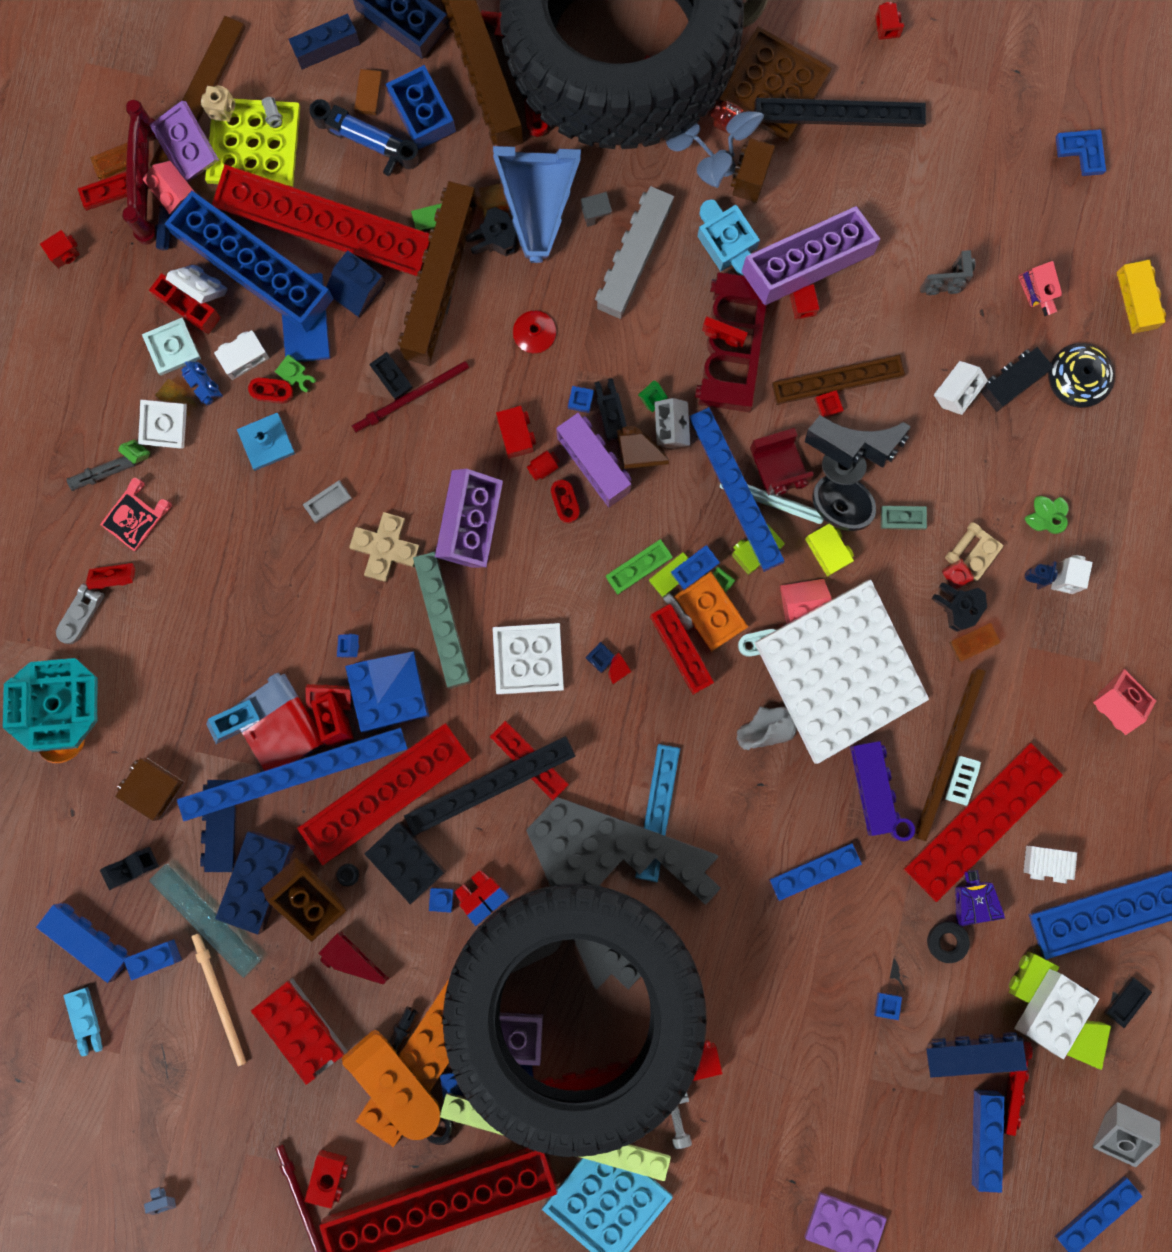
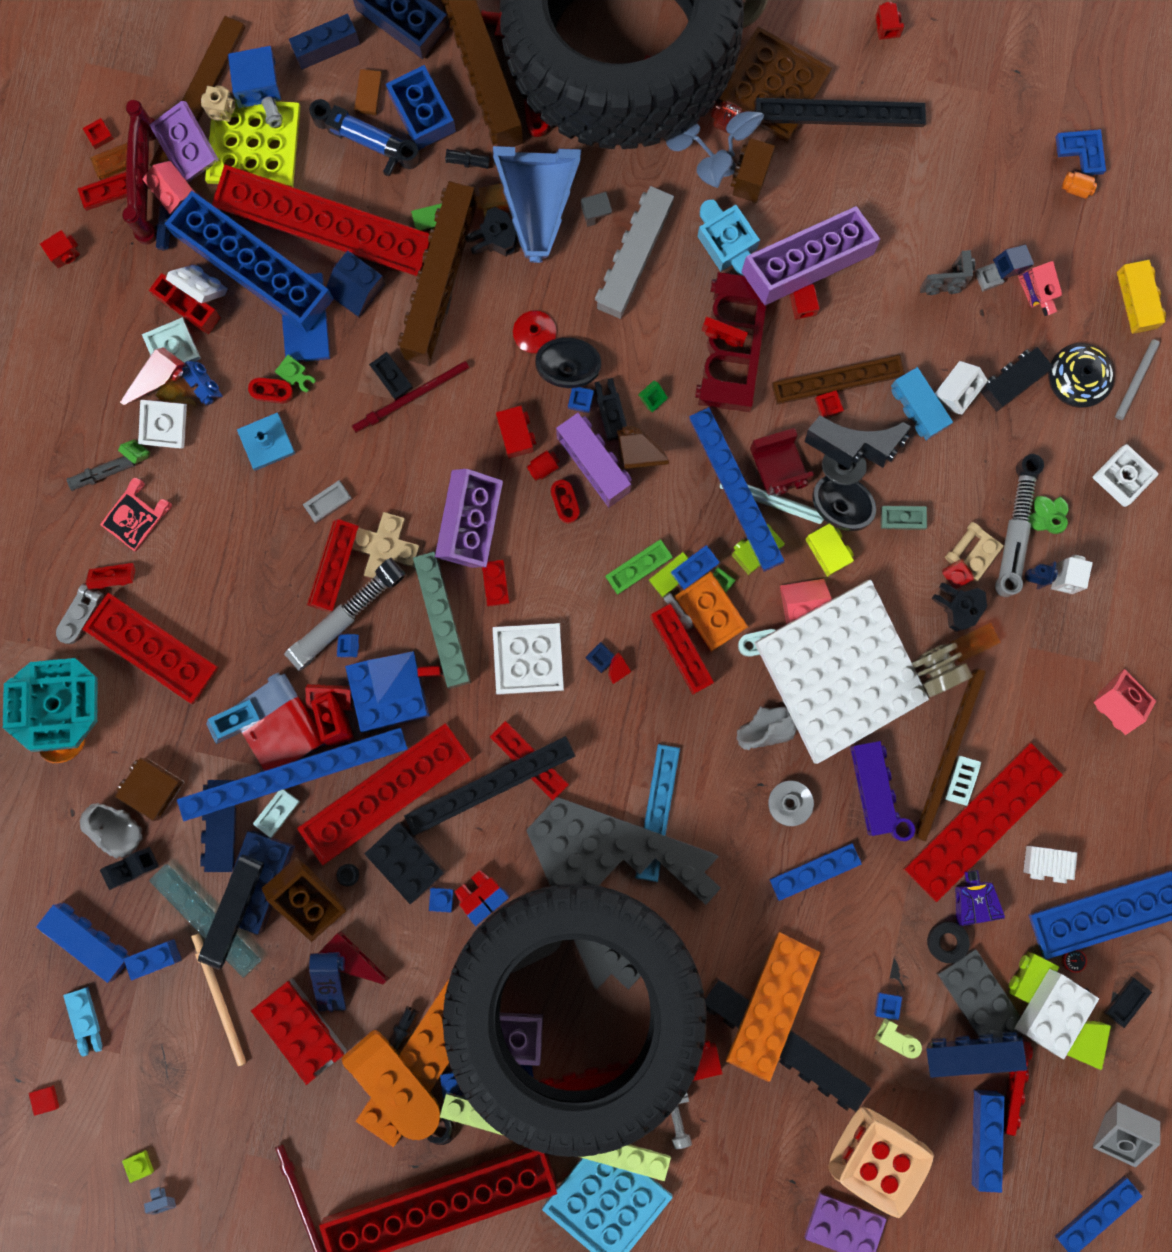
white brick [214,330,270,380] -> none
red brick [304,1150,349,1209] -> none
light grey brick [655,398,690,449] -> none
none -> red tile [28,1085,60,1116]
none -> light grey piece [79,803,142,859]
none -> red tile [82,118,114,150]
none -> red plate [82,593,219,704]
none -> slope [121,347,185,405]
none -> lime plate [122,1150,154,1183]
none -> black beam [198,854,264,970]
none -> blue panel [228,46,281,108]
none -> light aqua plate [253,789,300,838]
none -> piece [284,557,407,671]
none -> red brick [307,519,359,612]
none -> dark blue door [309,952,346,1013]
none -> red tile [417,666,444,677]
none -> black pin [445,149,490,169]
none -> red plate [482,560,510,607]
none -> black dish [535,338,601,388]
none -> black brick [704,977,871,1112]
none -> orange plate [726,932,820,1082]
none -> light grey dish [768,781,814,826]
none -> light nougat piece [828,1106,934,1218]
none -> yellowish green leg [875,1018,922,1059]
none -> dark azure brick [891,367,953,441]
none -> dark tan wheel [912,642,973,697]
none -> dark grey plate [936,948,1021,1038]
none -> light grey tile [974,263,1004,292]
none -> dark blue brick [993,245,1034,279]
none -> piece [995,454,1044,597]
none -> orange brick [1062,171,1097,199]
none -> black tile [1062,950,1087,973]
none -> white brick [1093,444,1158,507]
none -> light grey bar [1115,340,1160,420]

